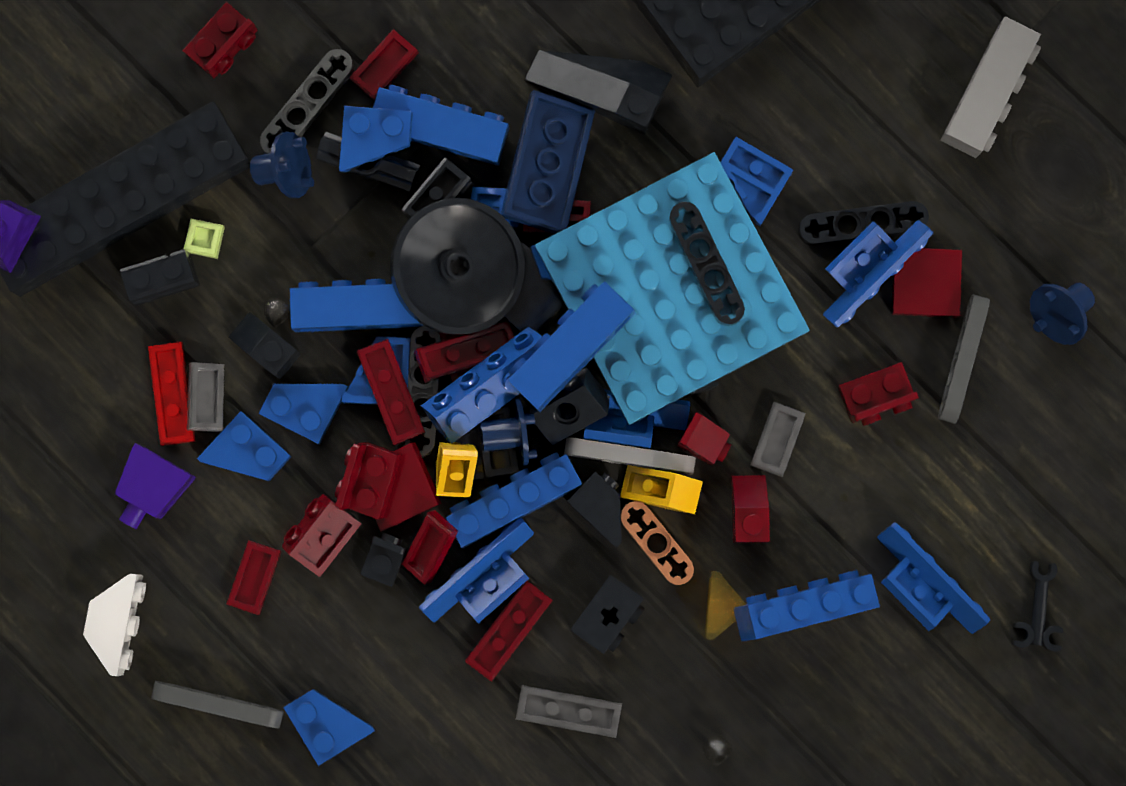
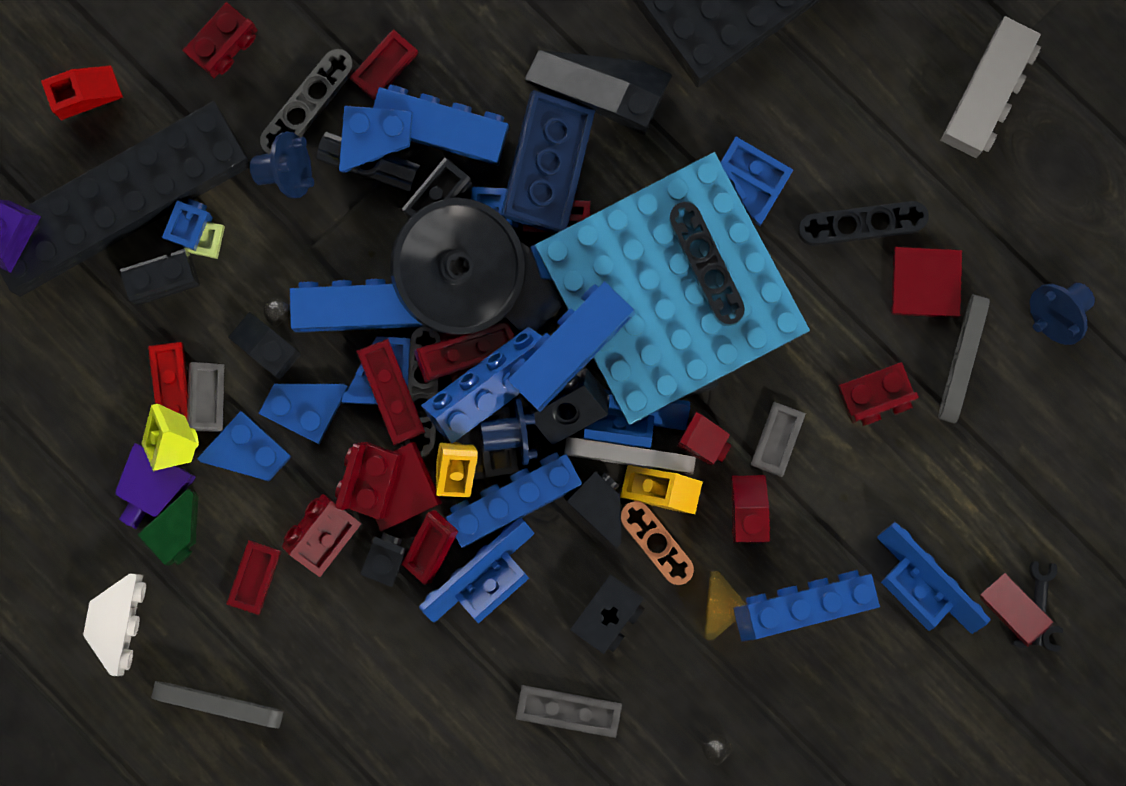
blue wing [283,689,375,766] -> none
dark red tile [465,581,553,682] -> none
blue bracket [823,220,933,328] -> none
none -> red slope [41,65,123,120]
none -> dark green slope [138,489,199,566]
none -> neon yellow slope [142,404,199,471]
none -> blue bracket [162,199,213,251]
none -> dark red tile [979,573,1053,647]

